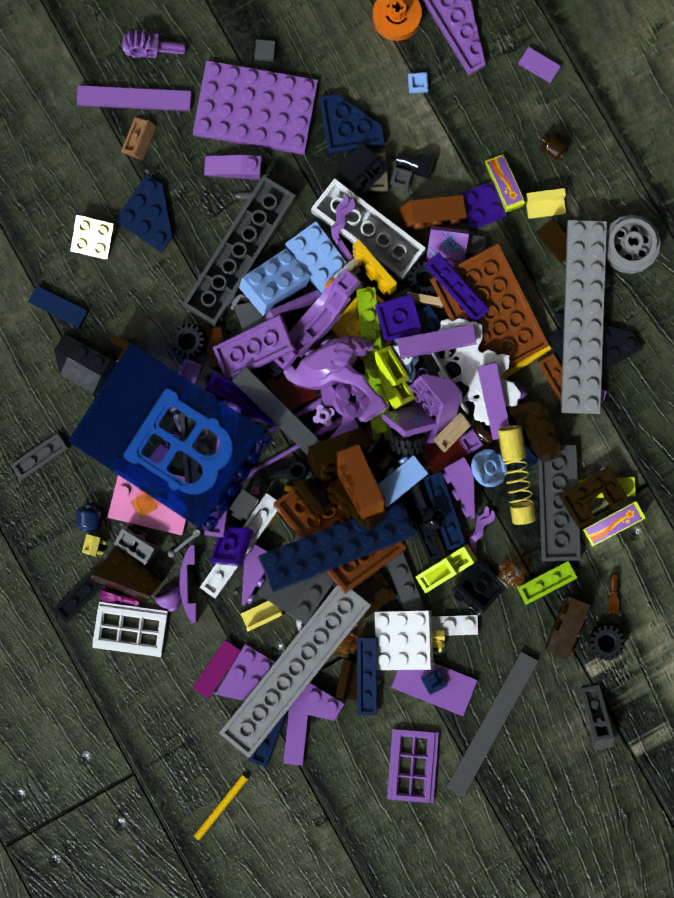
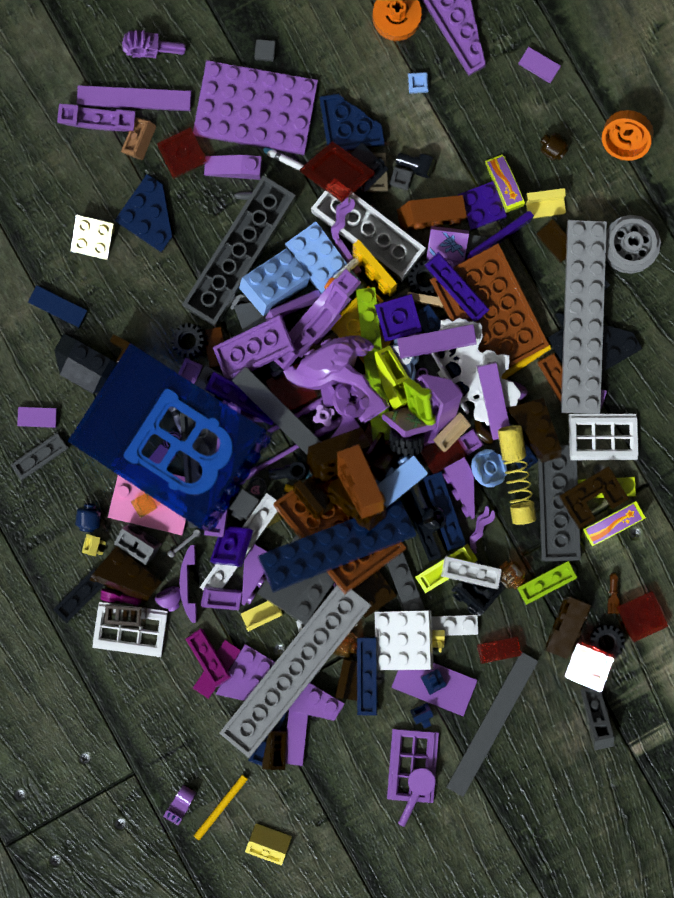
none -> medium lavender tile [17,407,57,428]
none -> medium lavender slope [57,103,135,131]
none -> dark brown slope [104,604,147,627]
none -> clear red plate [157,127,208,179]
none -> medium lavender leg [163,785,197,825]
none -> magenta tile [185,628,232,688]
none -> medium lavender tile [201,587,242,610]
none -> light yellow panel [245,824,291,865]
none -> dark brown slope [262,730,287,770]
none -> white piece [263,148,306,171]
none -> clear red piece [300,141,375,202]
none -> medium lavender piece [398,768,435,827]
none -> lime plate [403,378,436,425]
none -> dark blue tile [410,703,434,729]
none -> white plate [441,557,502,589]
none -> dark purple tile [467,211,534,259]
none -> clear red slope [477,637,522,664]
none -> plate [565,641,615,692]
none -> white piece [569,414,638,460]
none -> orange piece [602,110,654,161]
none -> clear red plate [616,591,669,642]

